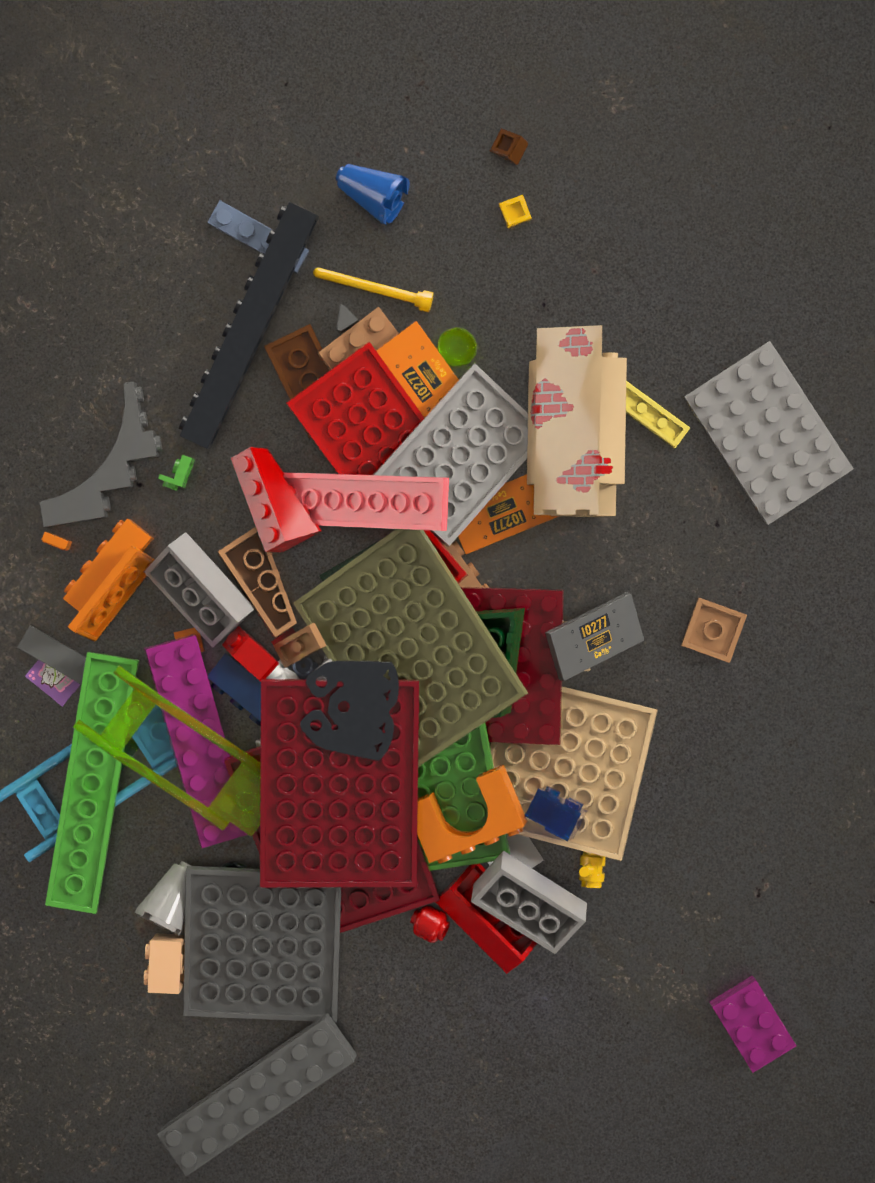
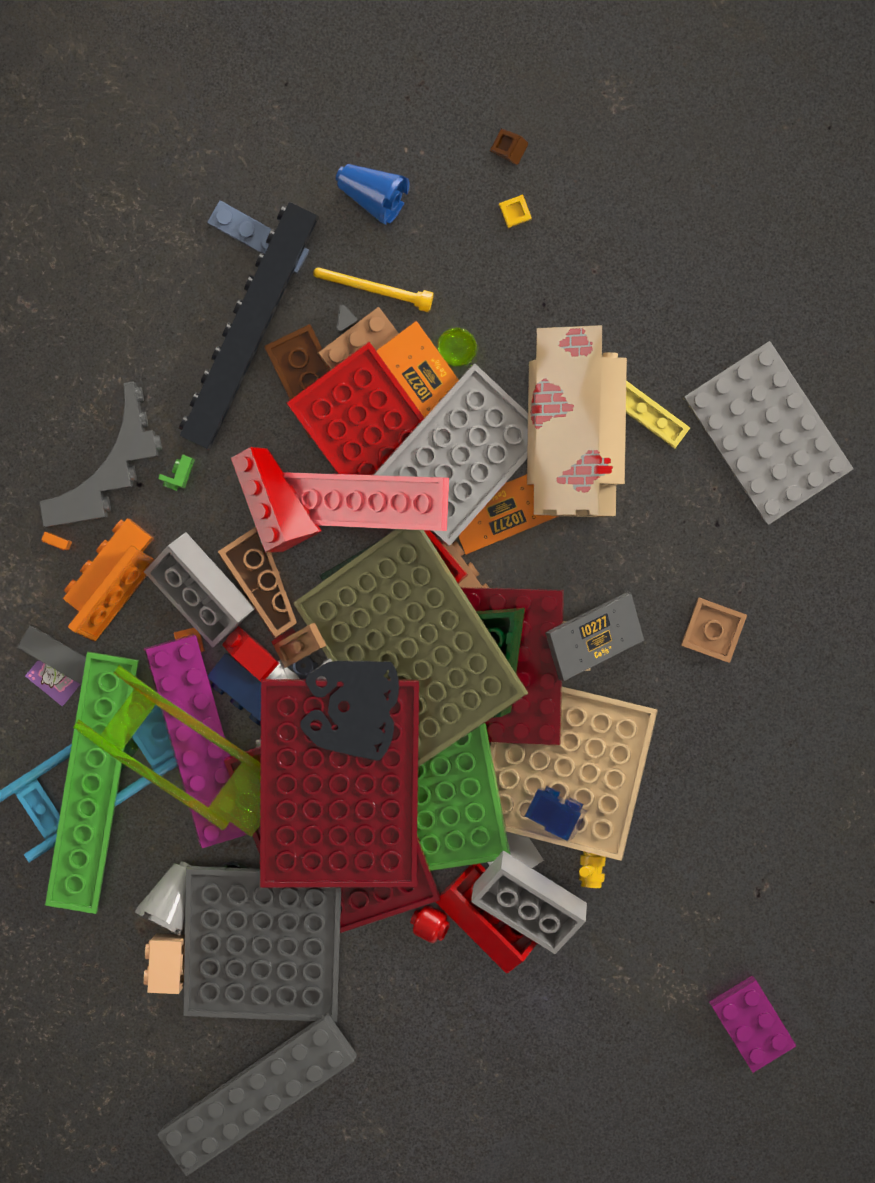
orange arch [417,764,528,864] -> none

